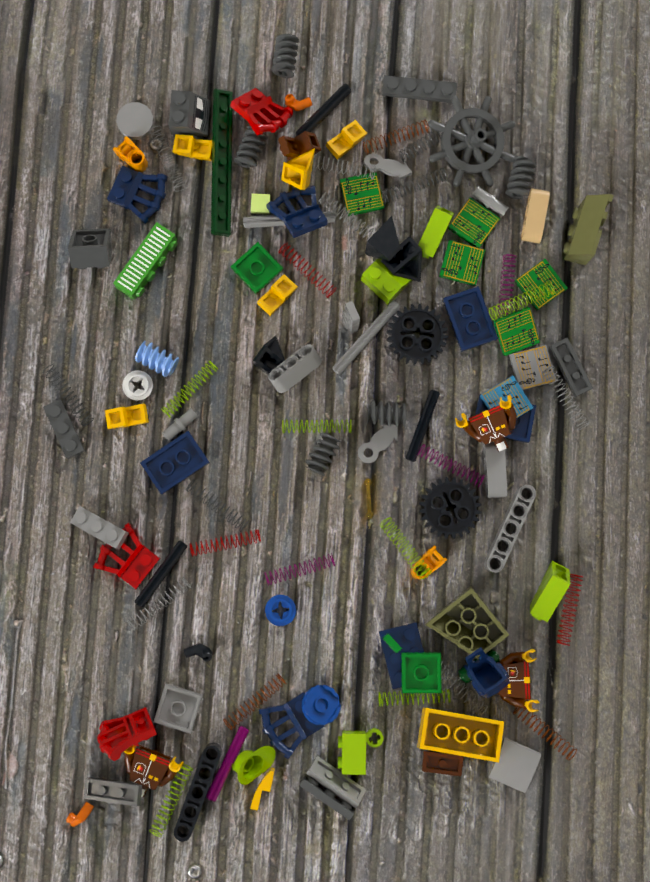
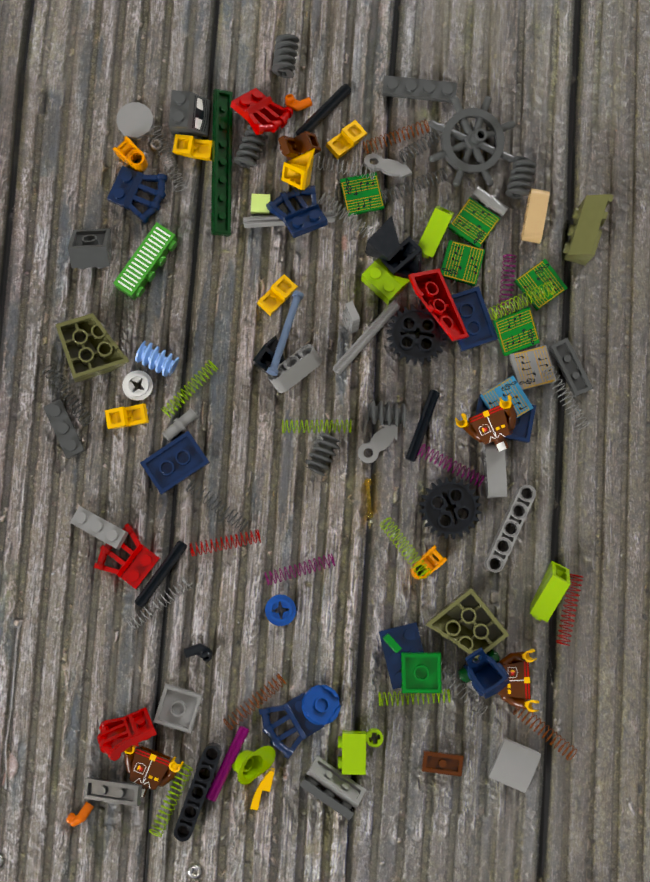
green tile [230,242,284,295] -> none
red piece [279,243,337,298] -> none
yellow brick [417,707,504,763] -> none
none -> olive wedge [55,313,130,383]
none -> sand blue bar [266,291,304,376]
none -> red wedge [408,268,469,341]

